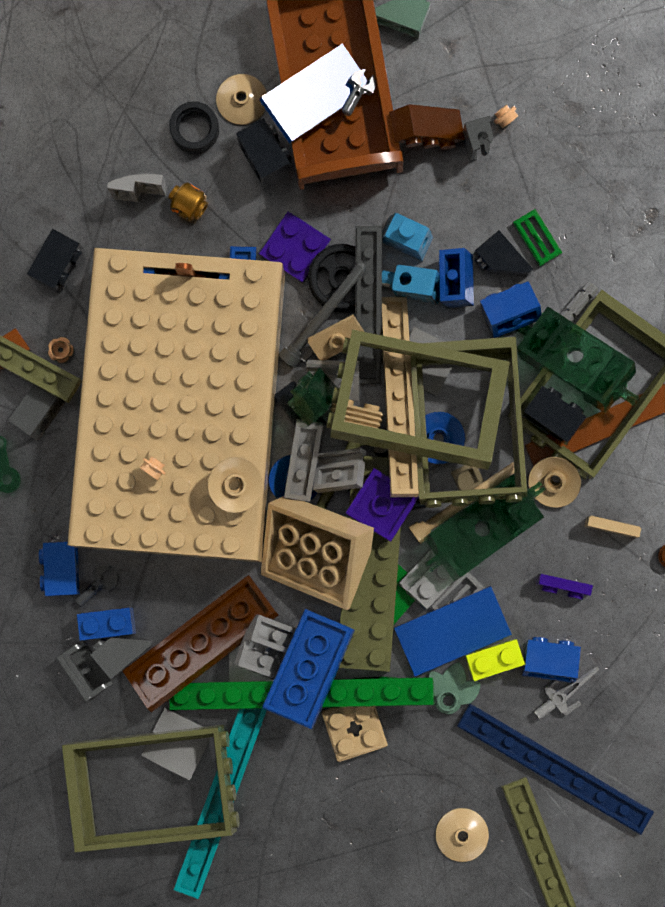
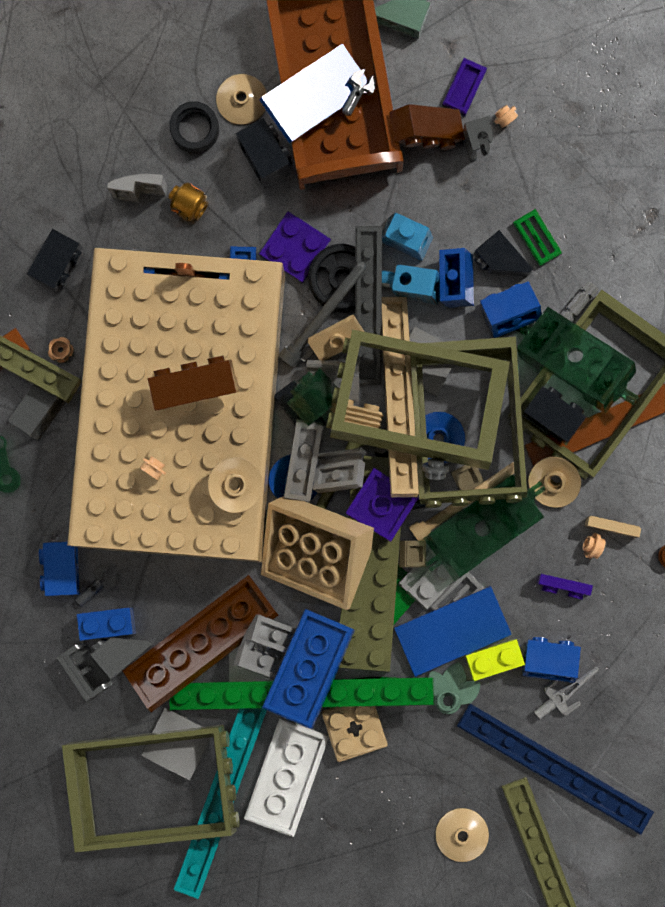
none -> reddish brown brick [147,355,239,411]
none -> white tile [244,718,329,837]
none -> dark tan tile [399,541,426,567]
none -> dark grey plate [422,458,449,480]
none -> dark purple tile [442,58,487,116]
none -> light nougat plate [582,533,606,559]

